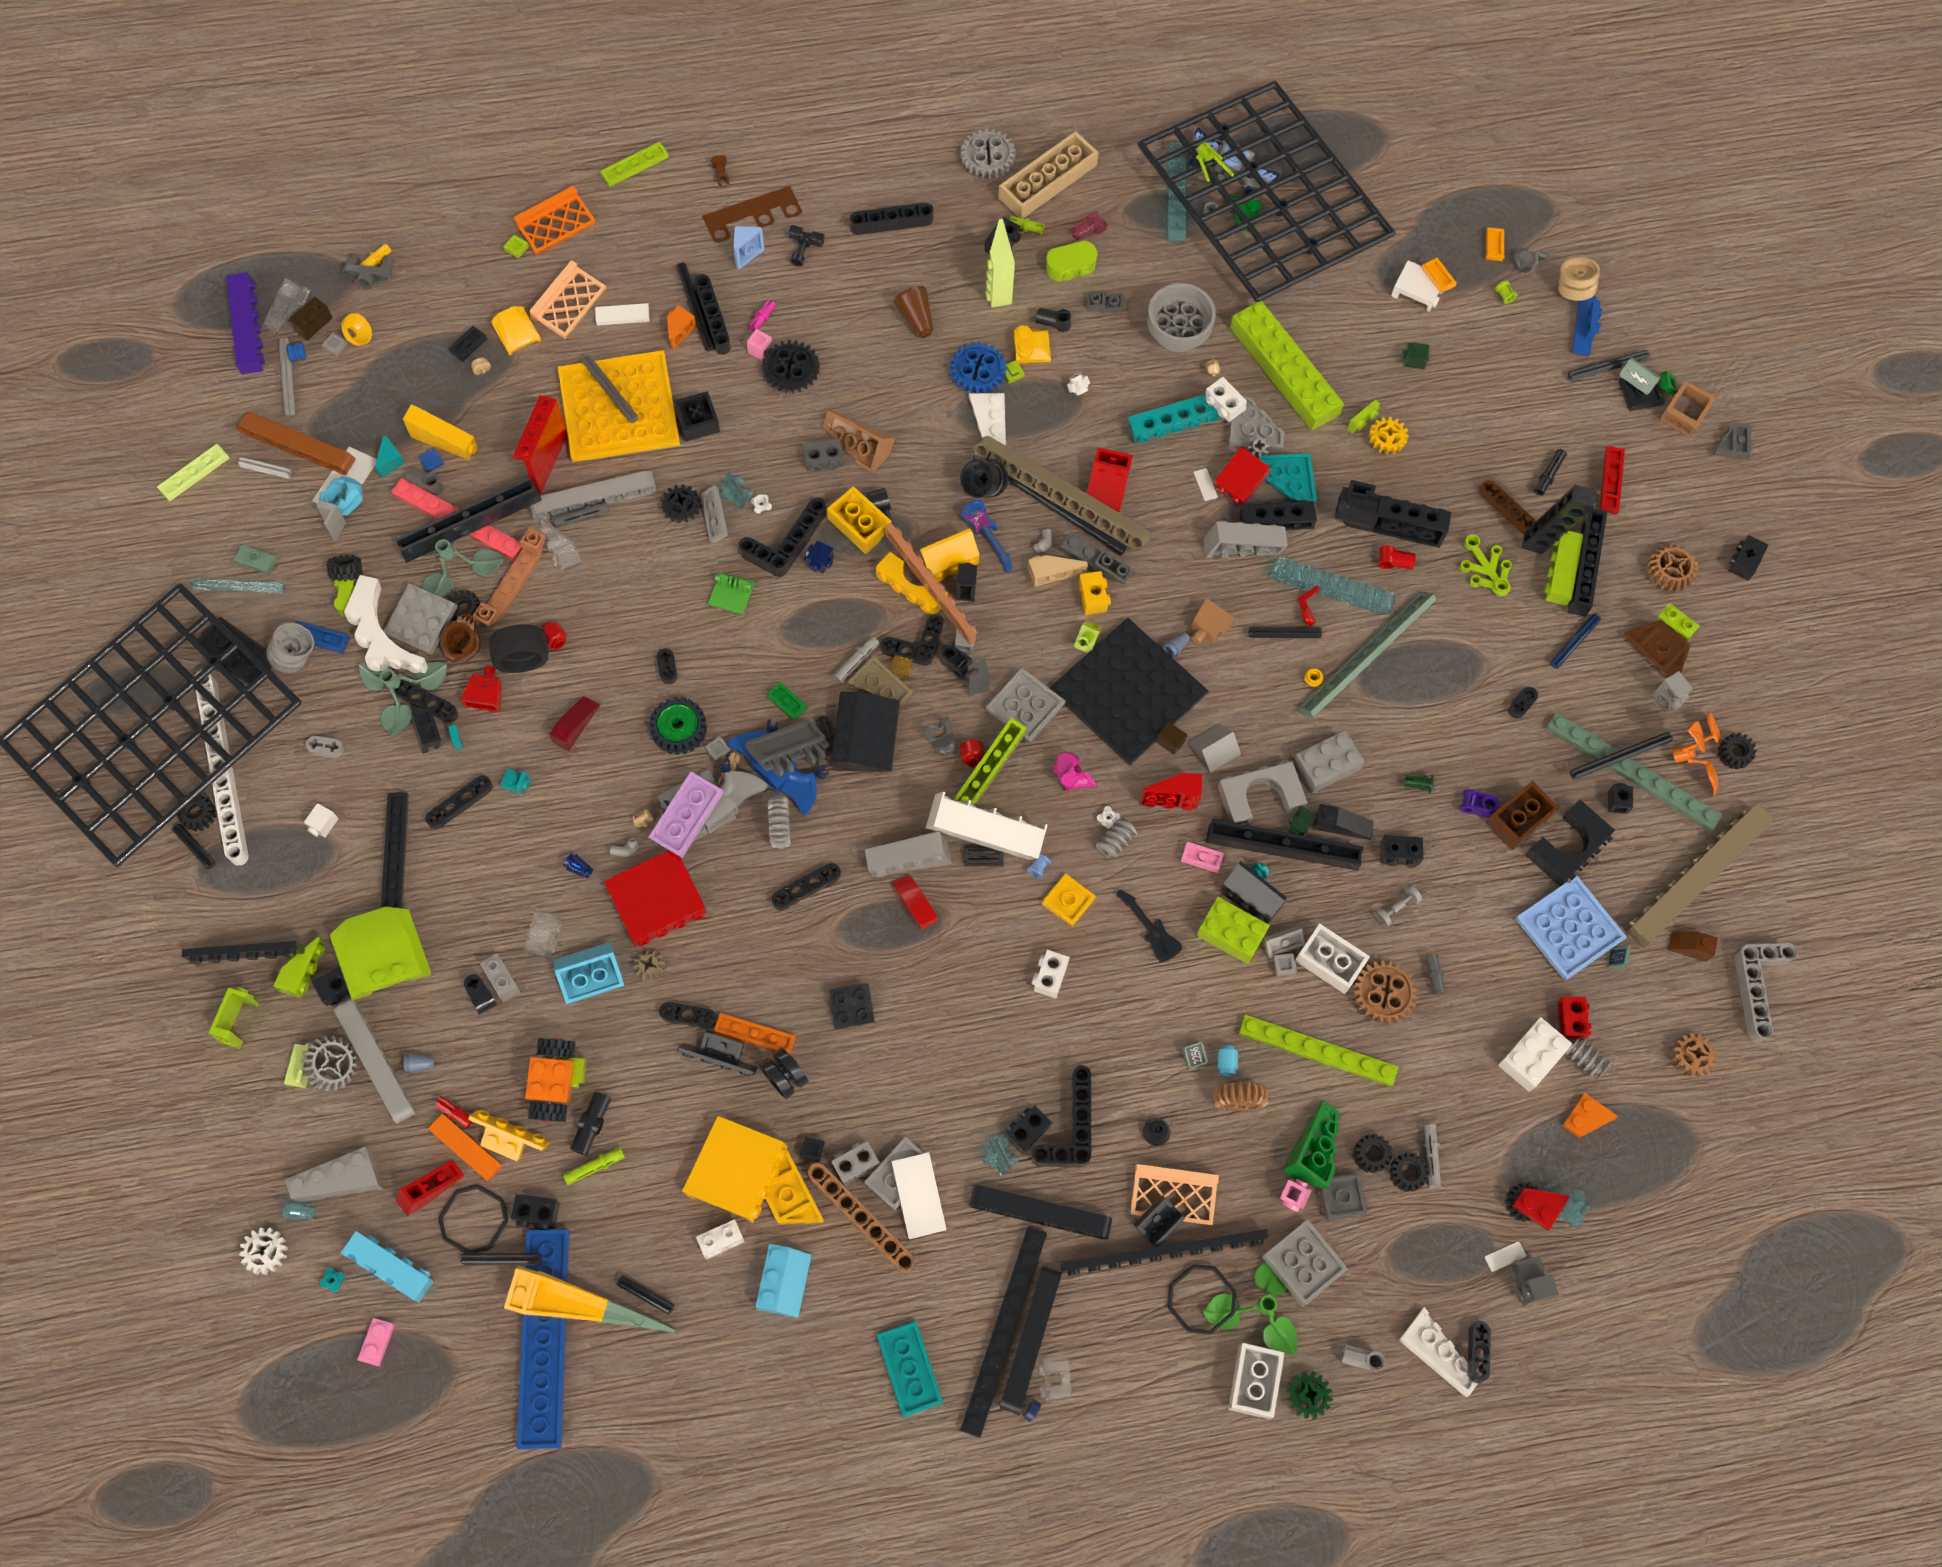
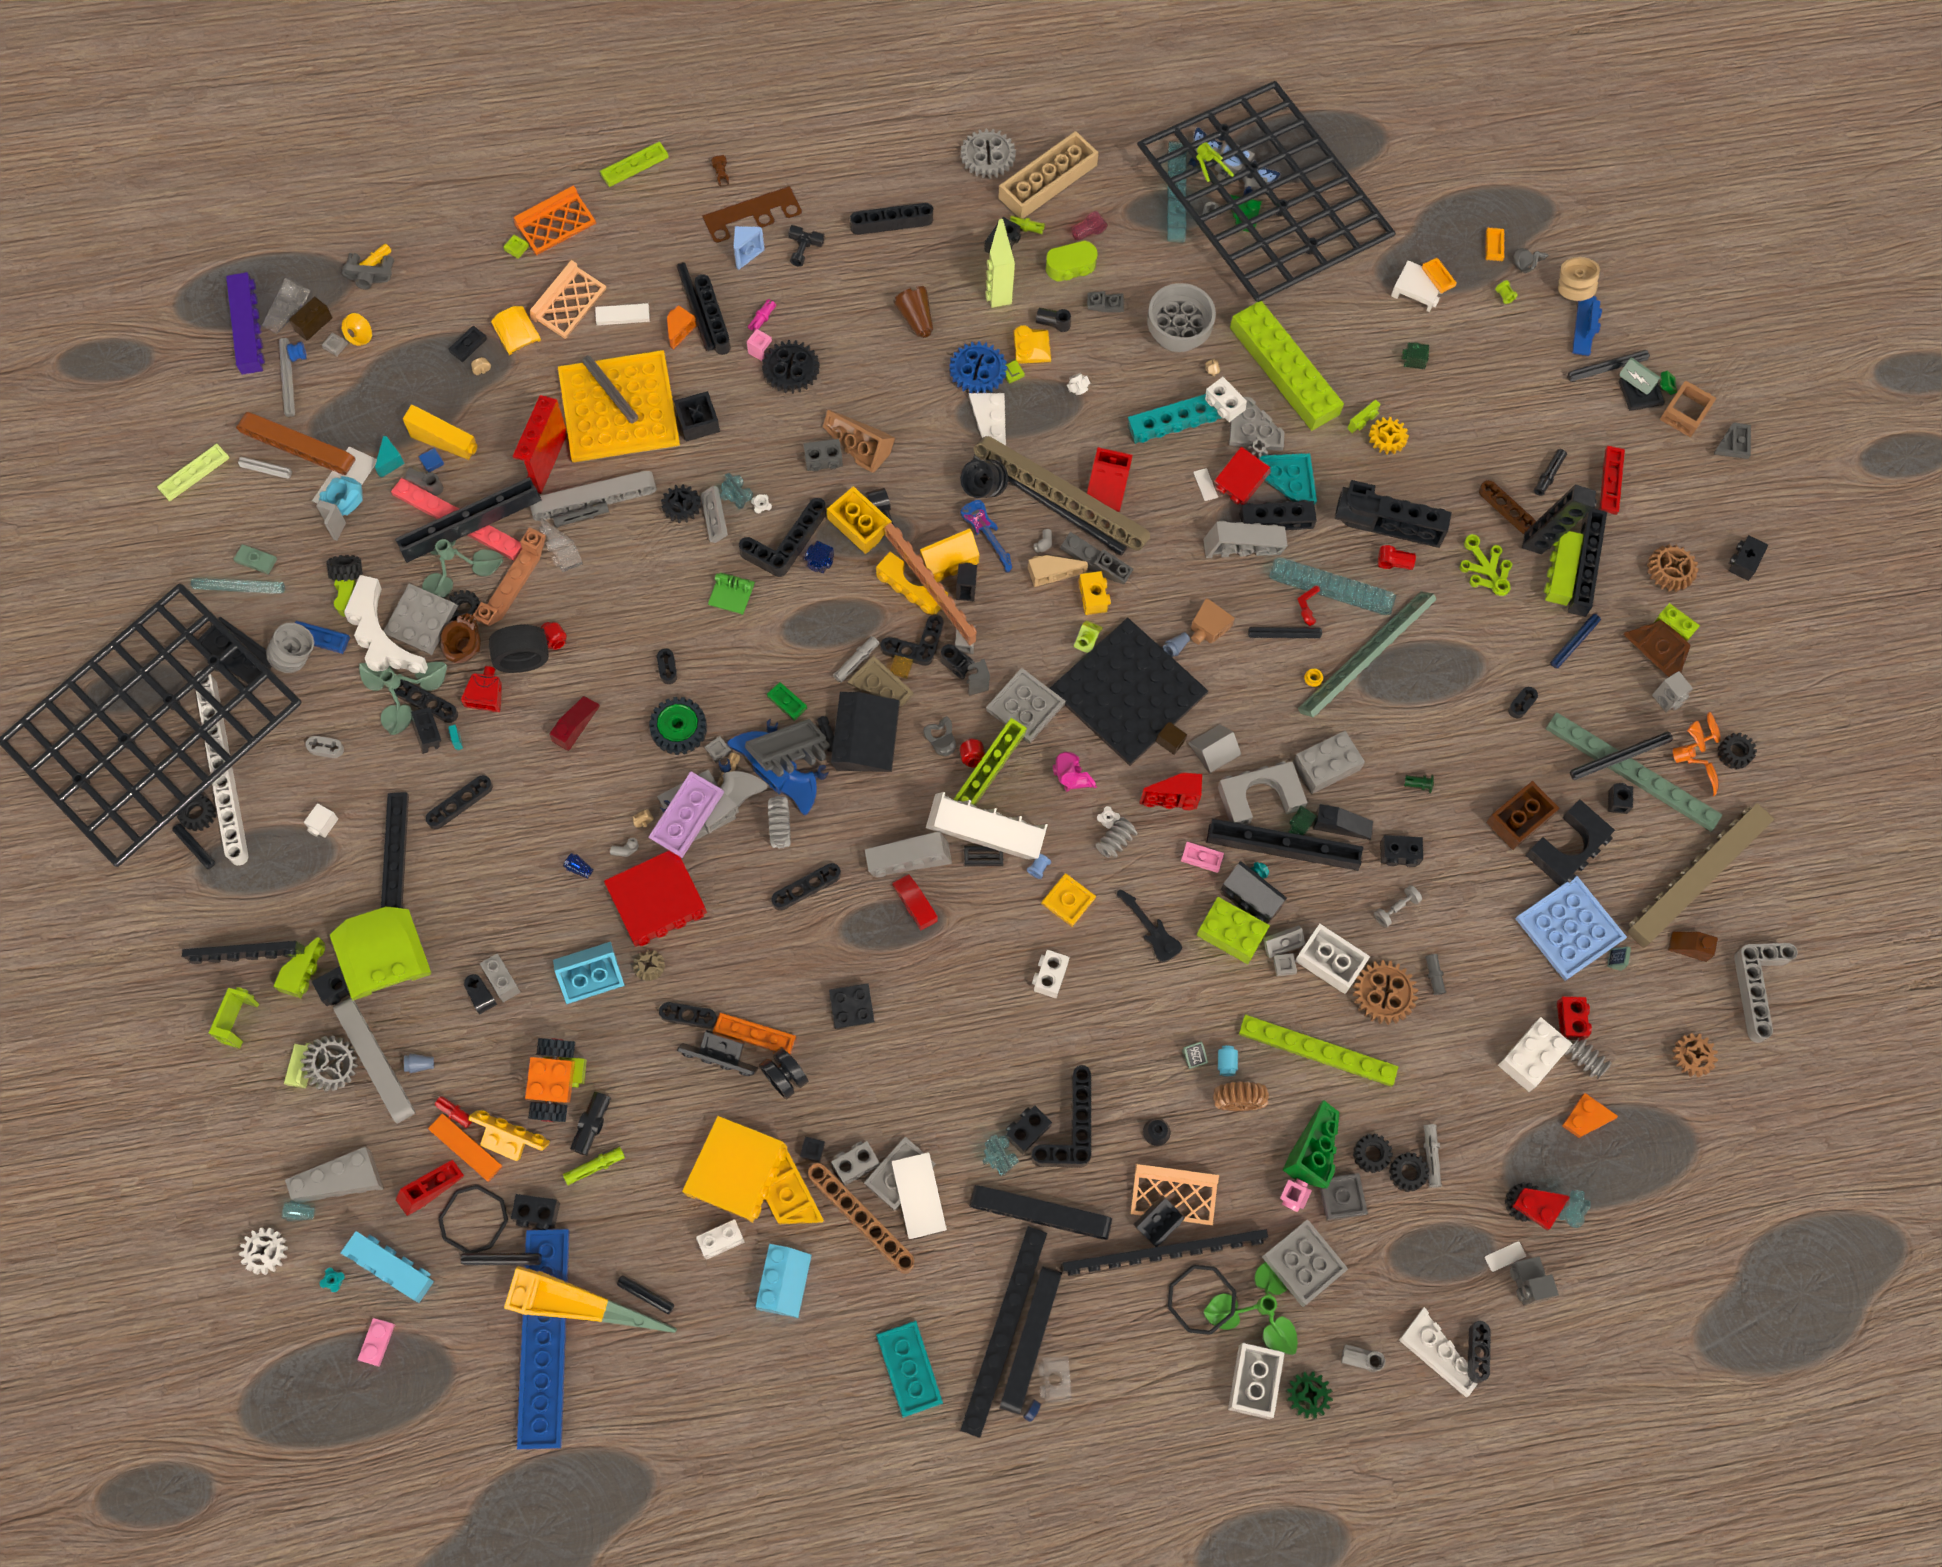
teal bracket [500,768,531,795] -> none
clear brick [524,911,562,958] -> none
dark purple piece [1459,789,1499,818] -> none

